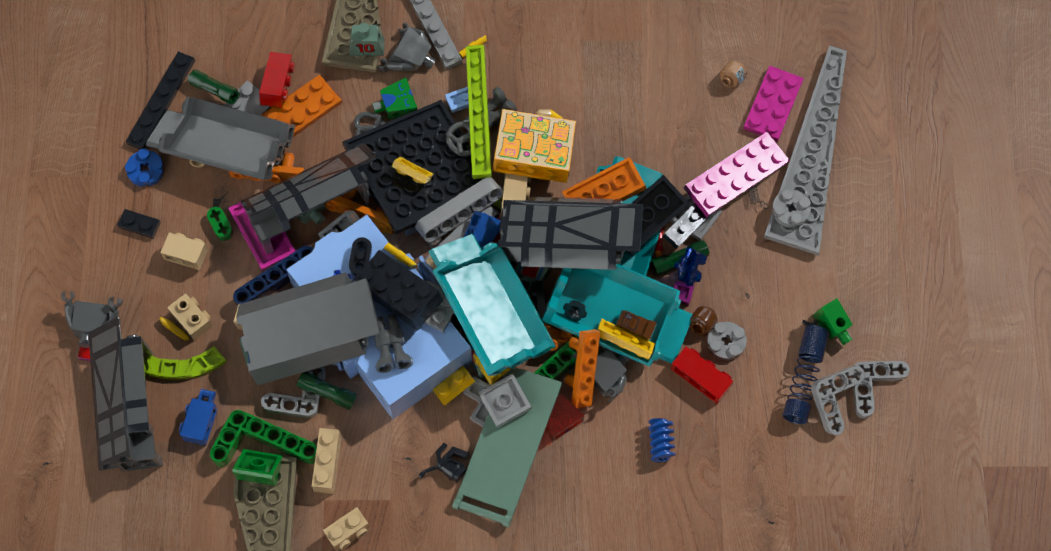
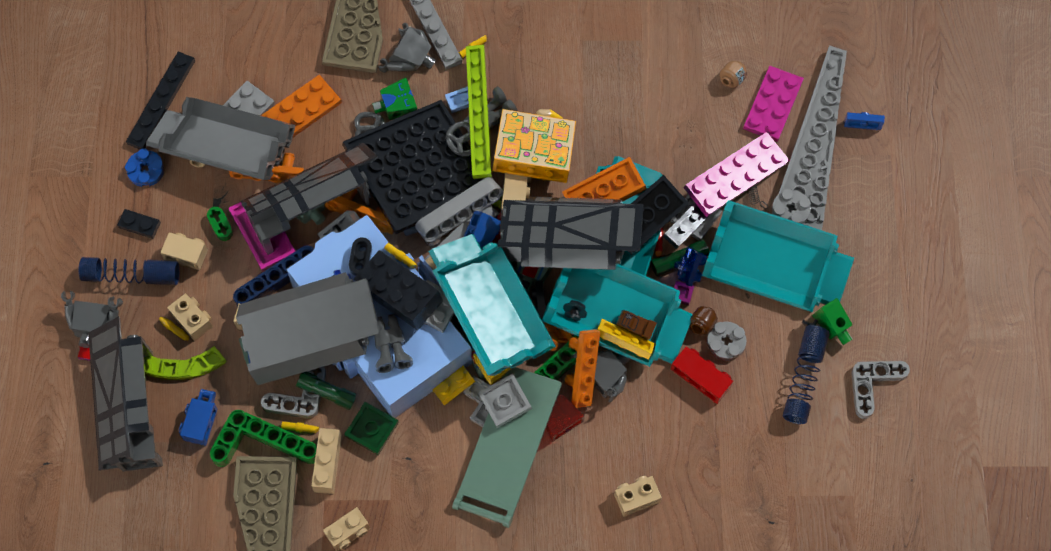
dark green axle [187,69,240,104] -> none
green slope [232,449,282,486] -> none
red brick [259,52,295,108] -> none
sand green torso [349,23,385,56] -> none
yellow plate [392,157,433,184] -> none
black piece [419,443,469,483] -> none
blue piece [649,418,676,462] -> none
light grey beam [811,366,865,435] -> none
none -> dark blue piece [78,257,180,286]
none -> yellow piece [281,421,320,433]
none -> dark green plate [344,402,399,456]
none -> tan brick [614,476,662,517]
none -> teal panel [702,200,854,312]
none -> blue plate [844,112,885,130]

